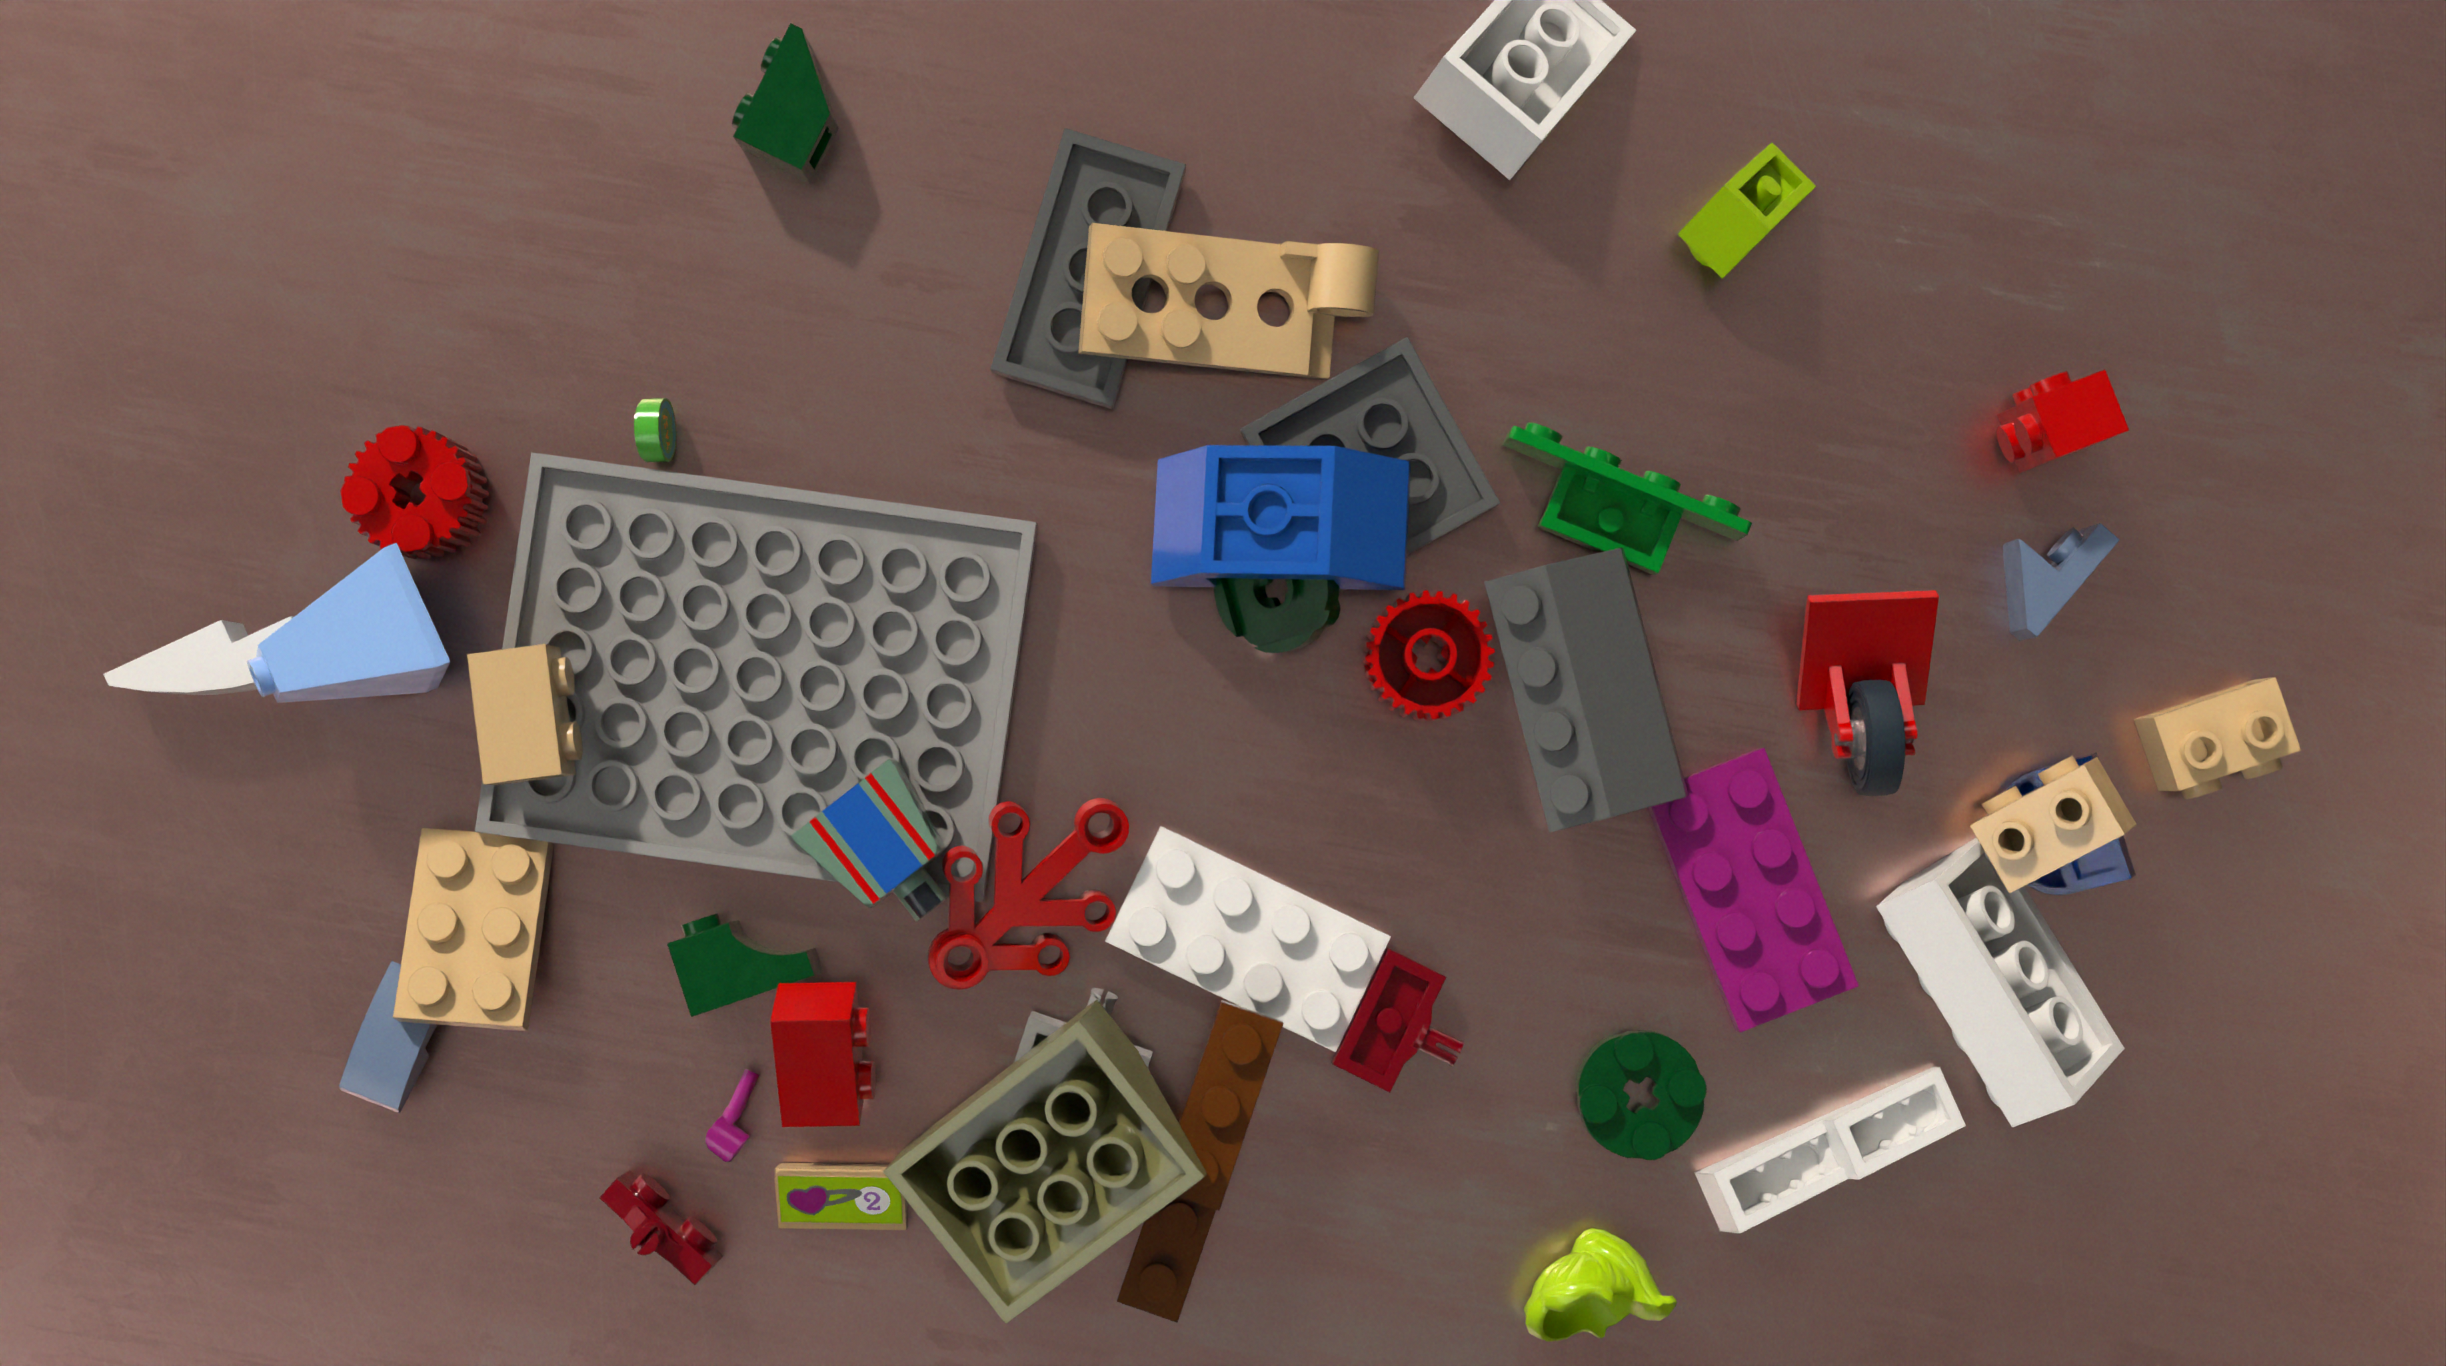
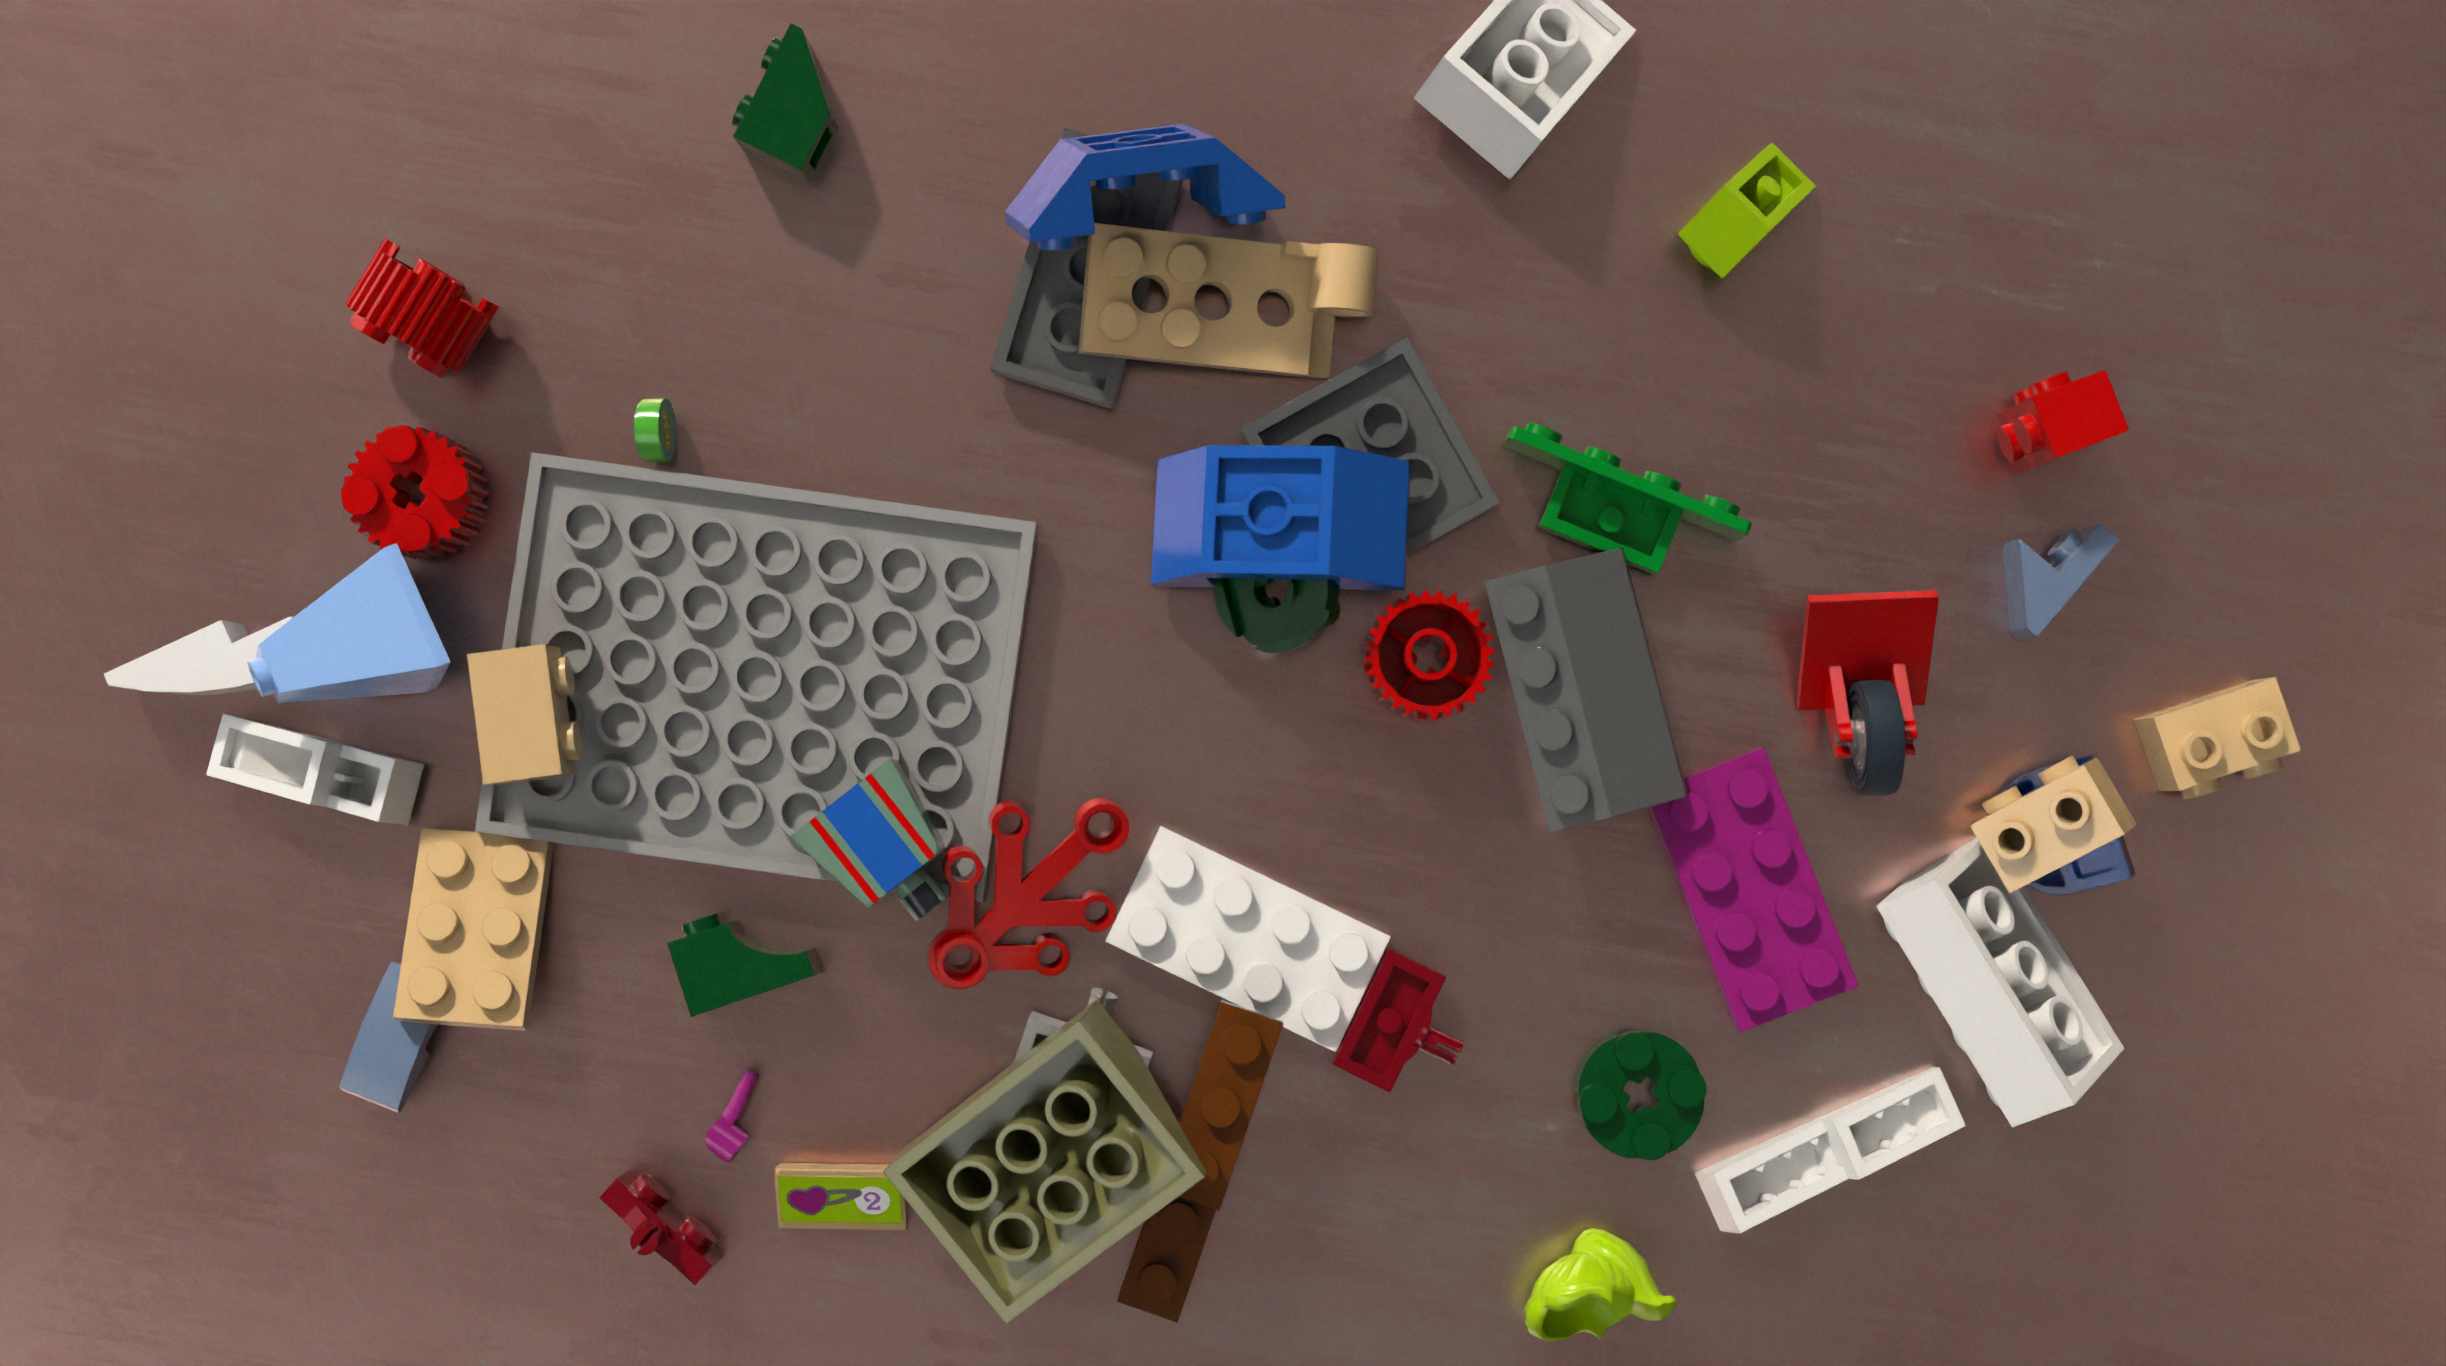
red brick [770,982,876,1127] -> none
none -> white slope [206,713,424,826]
none -> red brick [345,238,499,379]
none -> blue slope [1005,124,1286,250]

